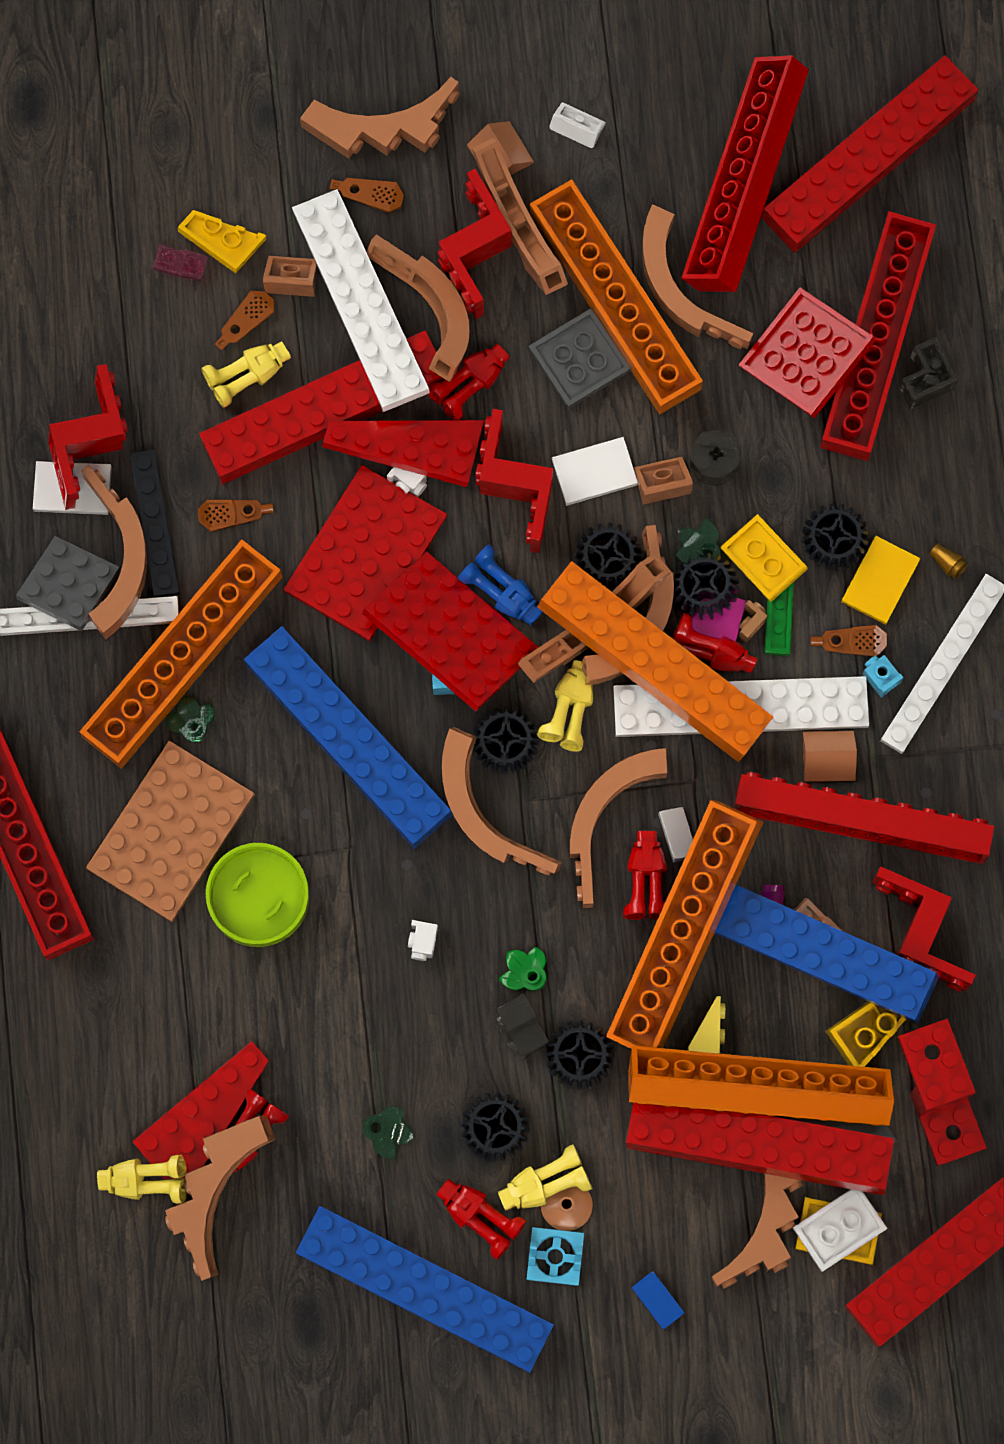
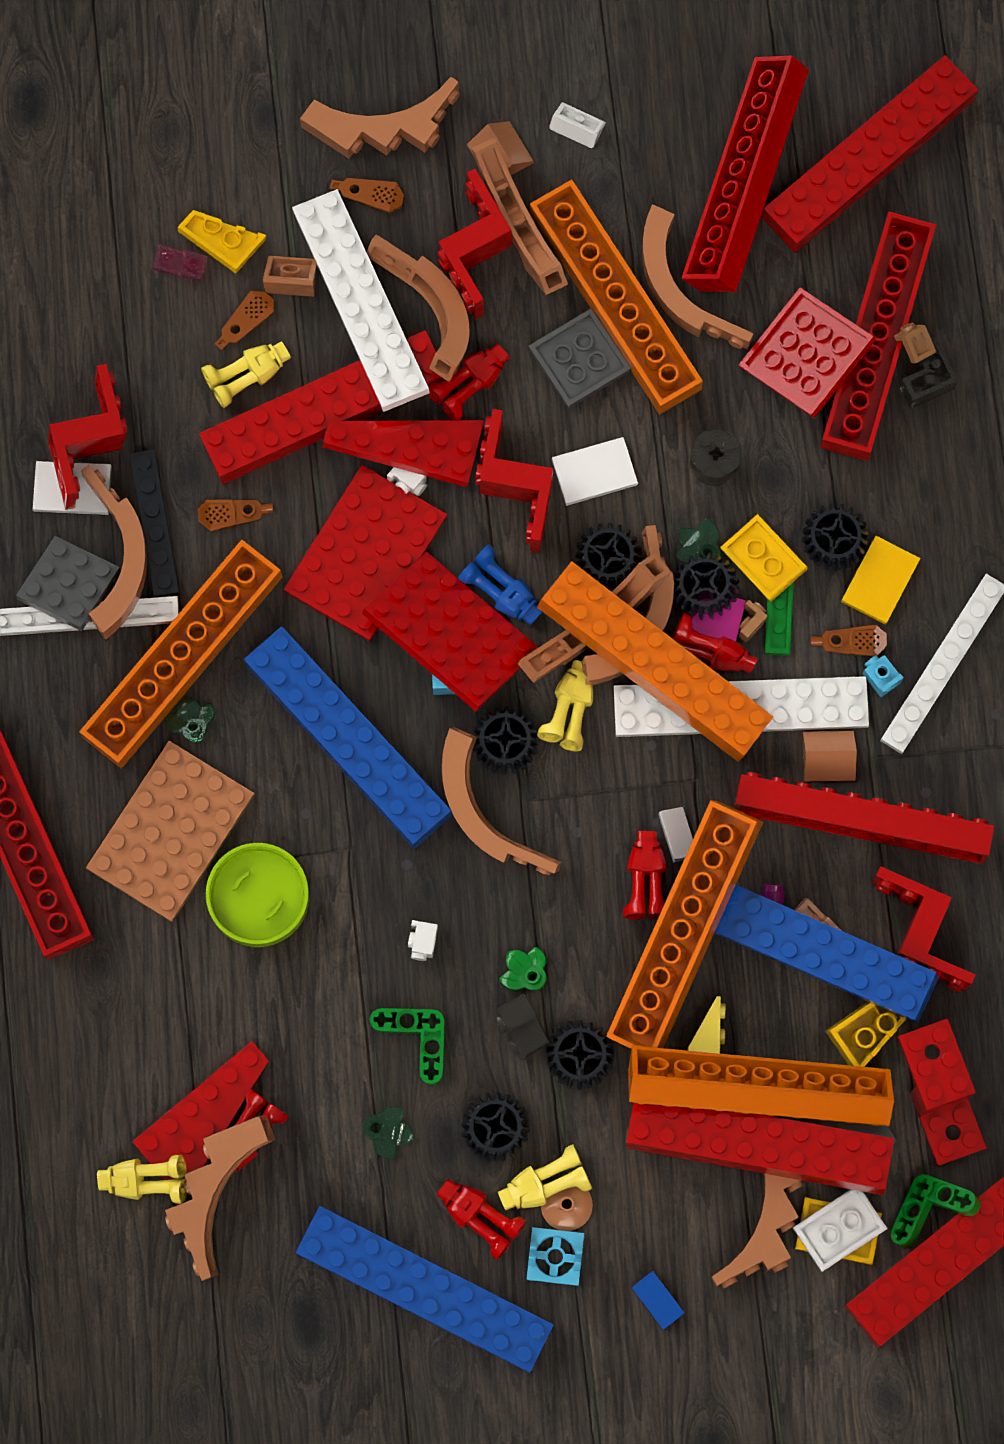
nougat arch [570,748,667,908] -> none
nougat slope [634,457,693,505] -> none
pearl gold cone [929,543,968,579] -> none
none -> green beam [370,1008,445,1085]
none -> green beam [891,1174,981,1248]
none -> medium nougat bracket [894,323,936,363]

